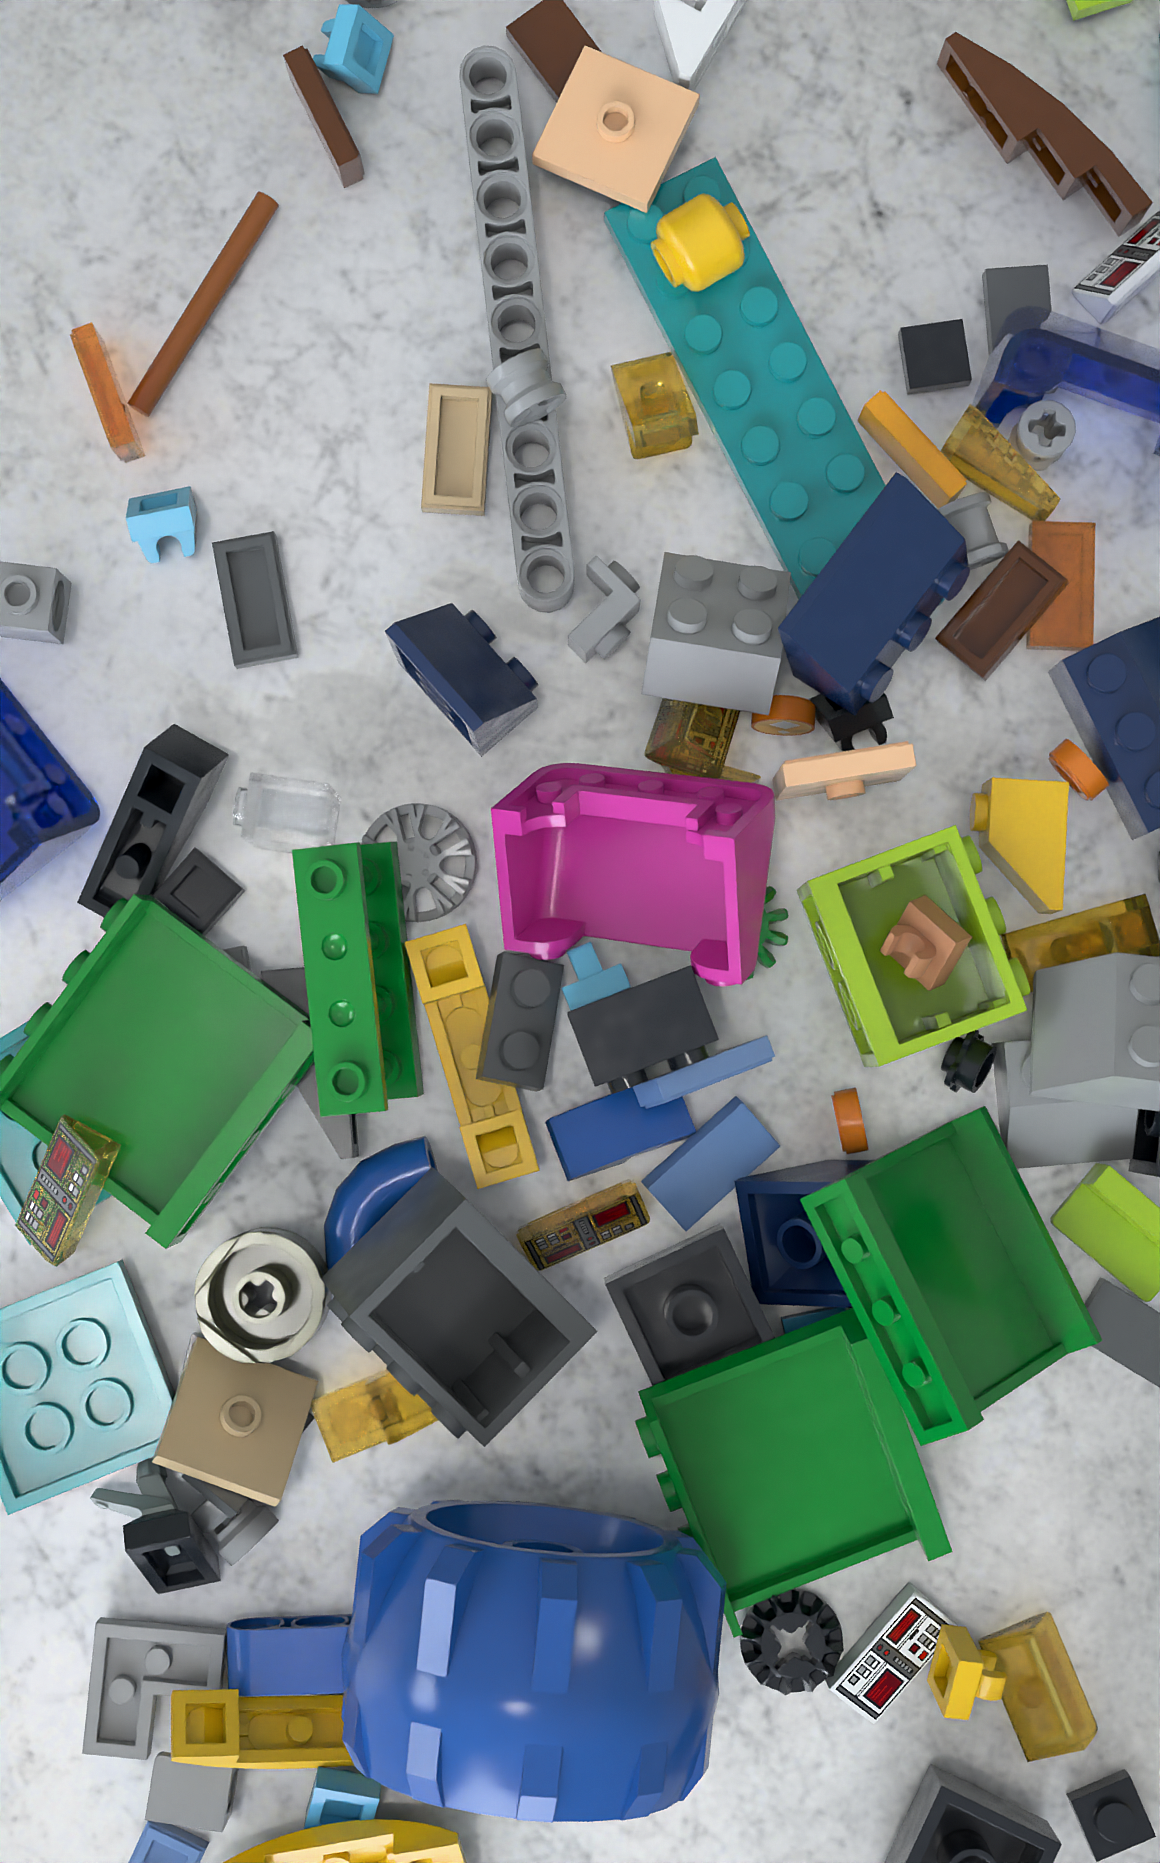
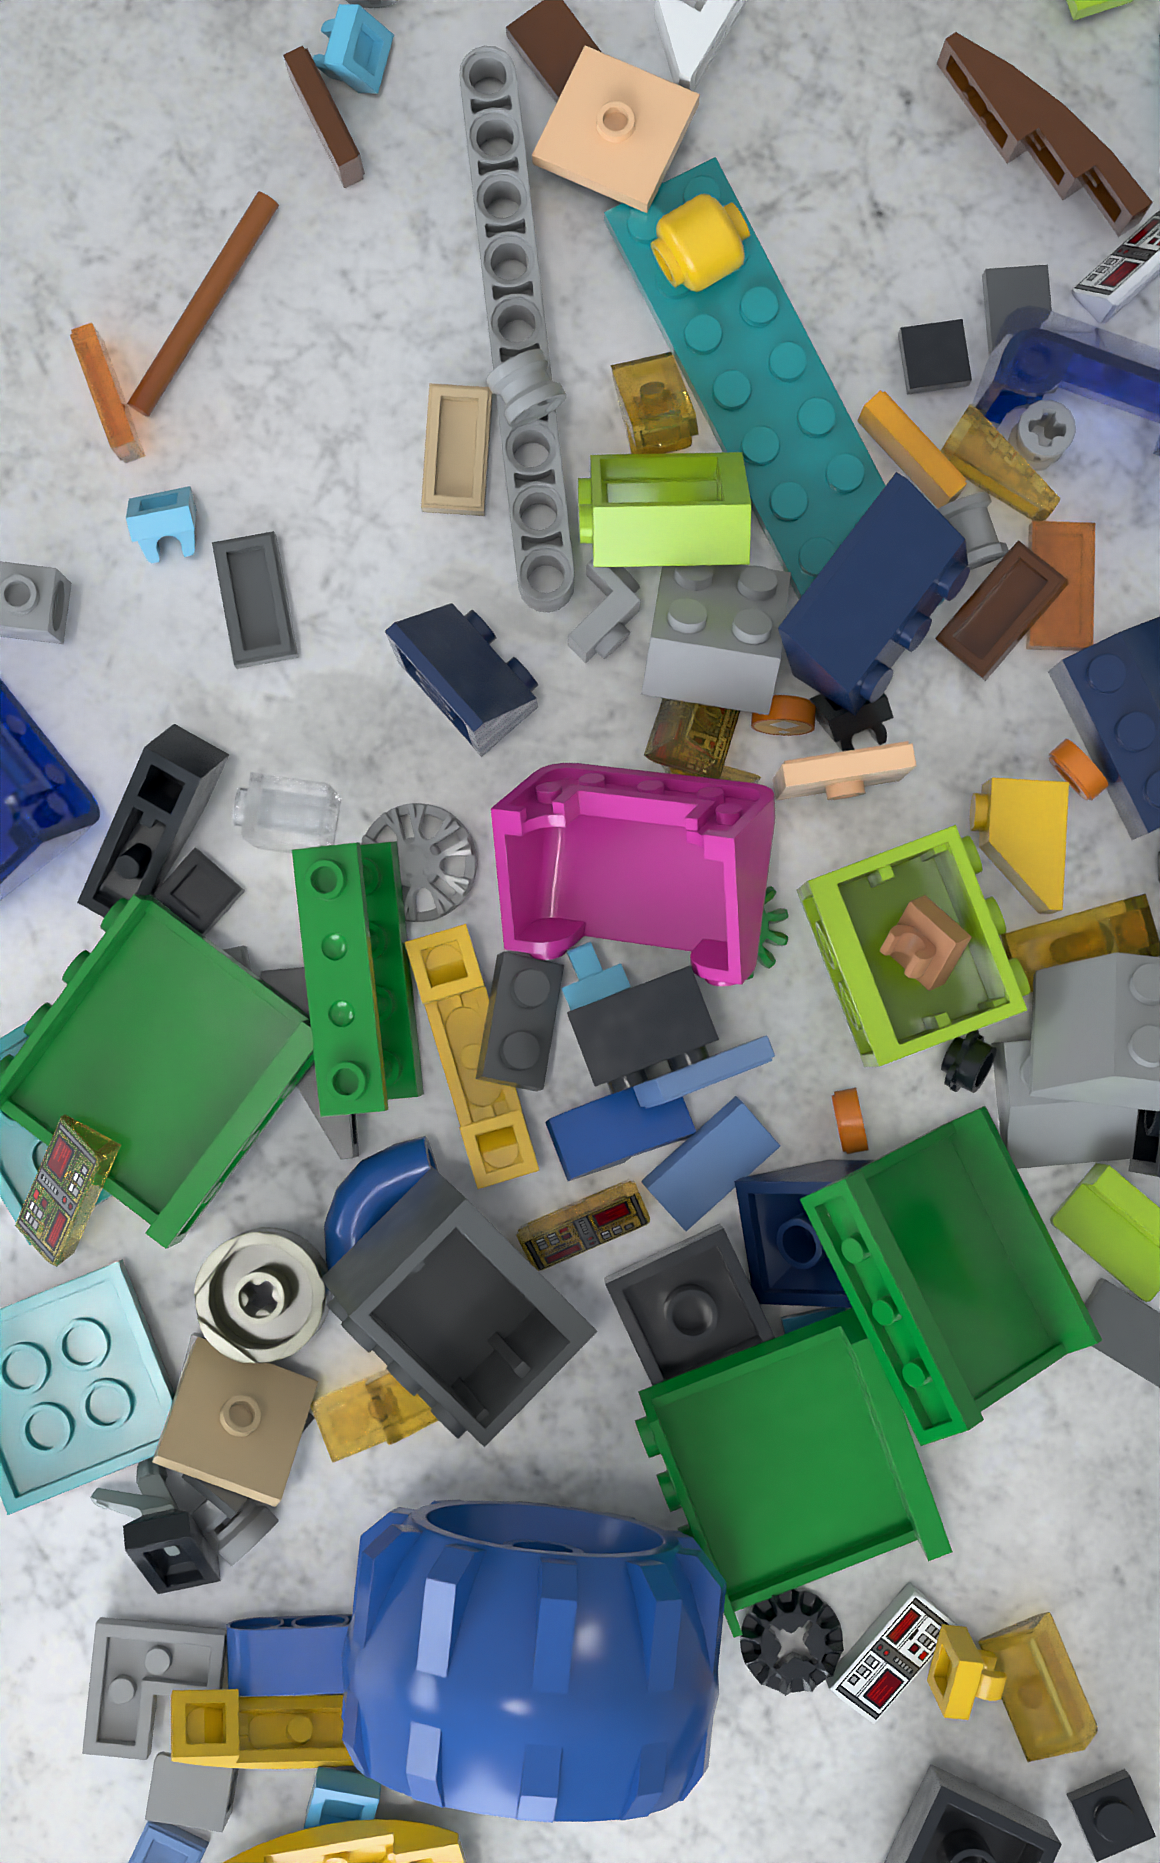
none -> lime window [578,452,751,567]

